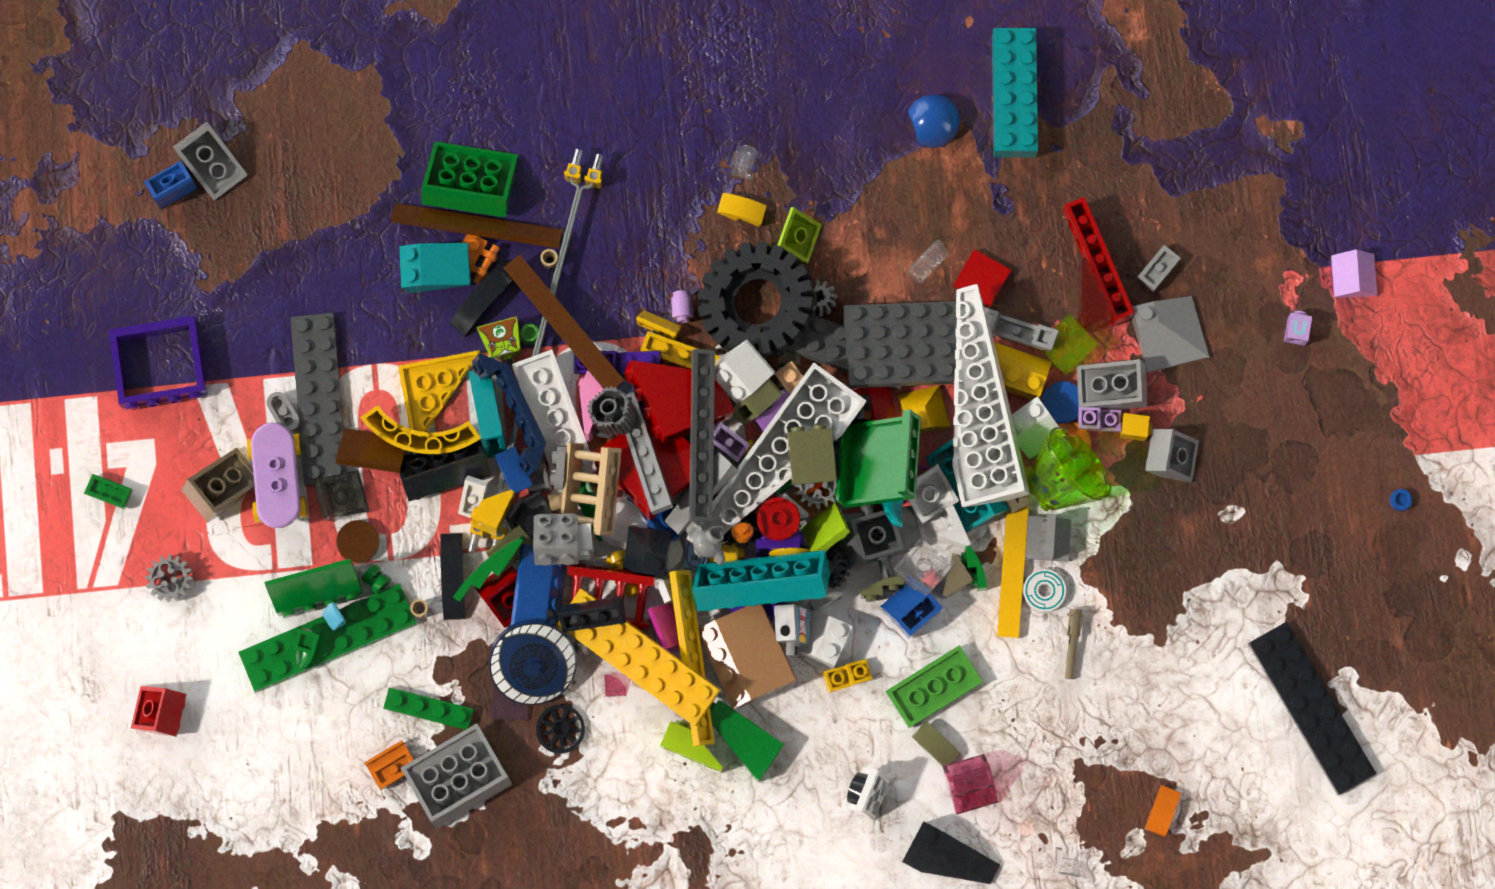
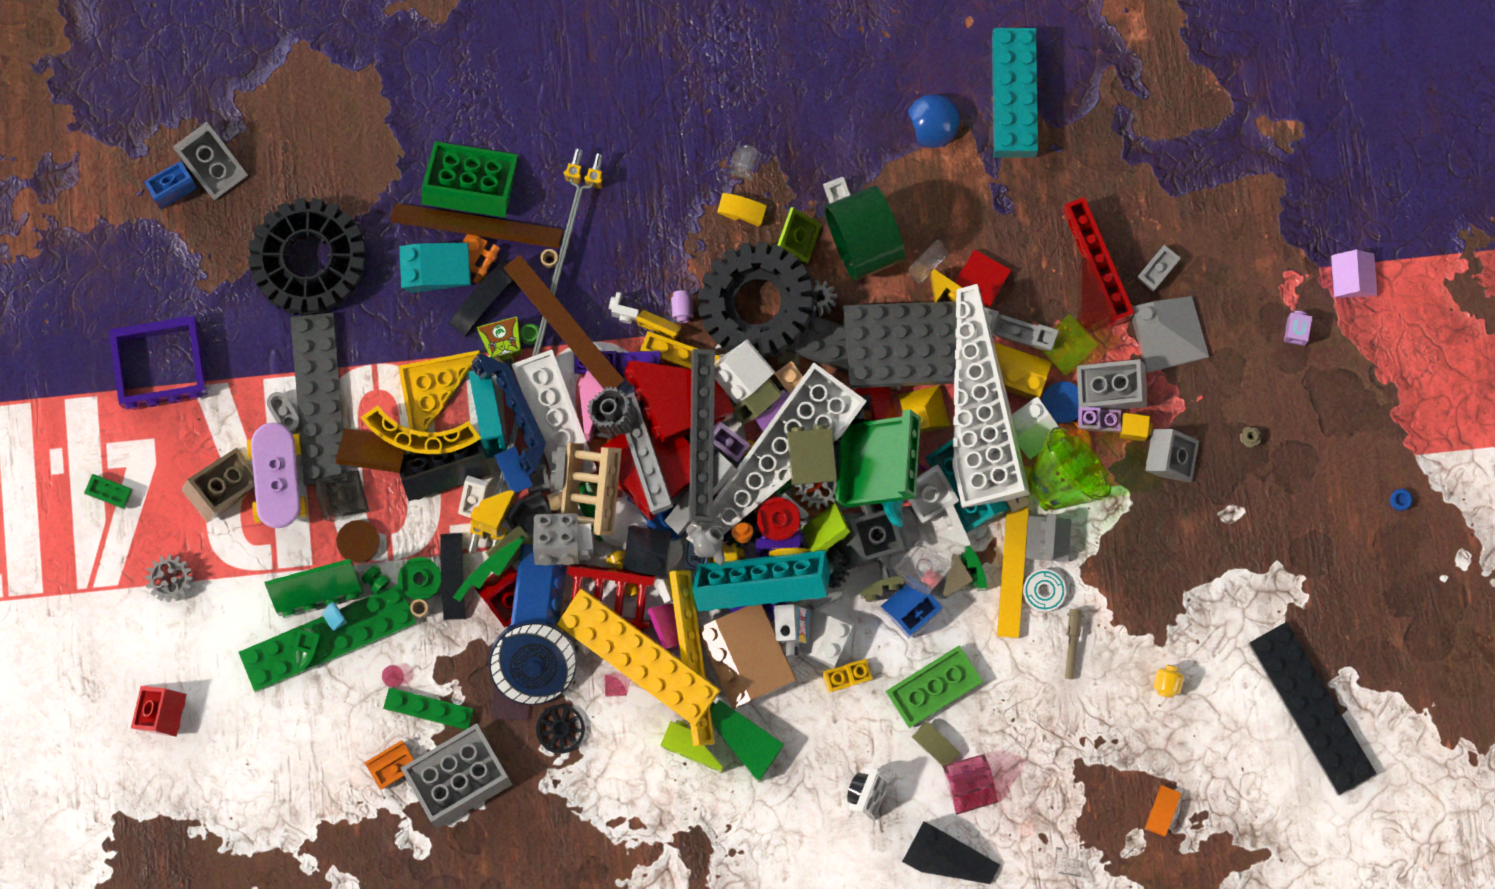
black slope [557,596,626,632] -> none
none -> black tyre [248,198,367,316]
none -> clear pink tile [382,665,404,688]
none -> green plate [398,557,441,601]
none -> white bracket [609,292,639,324]
none -> white bracket [823,177,850,203]
none -> dark green wheel [824,185,906,281]
none -> yellow slope [930,269,962,303]
none -> yellow head [1153,664,1184,698]
none -> dark tan plate [1240,426,1261,448]

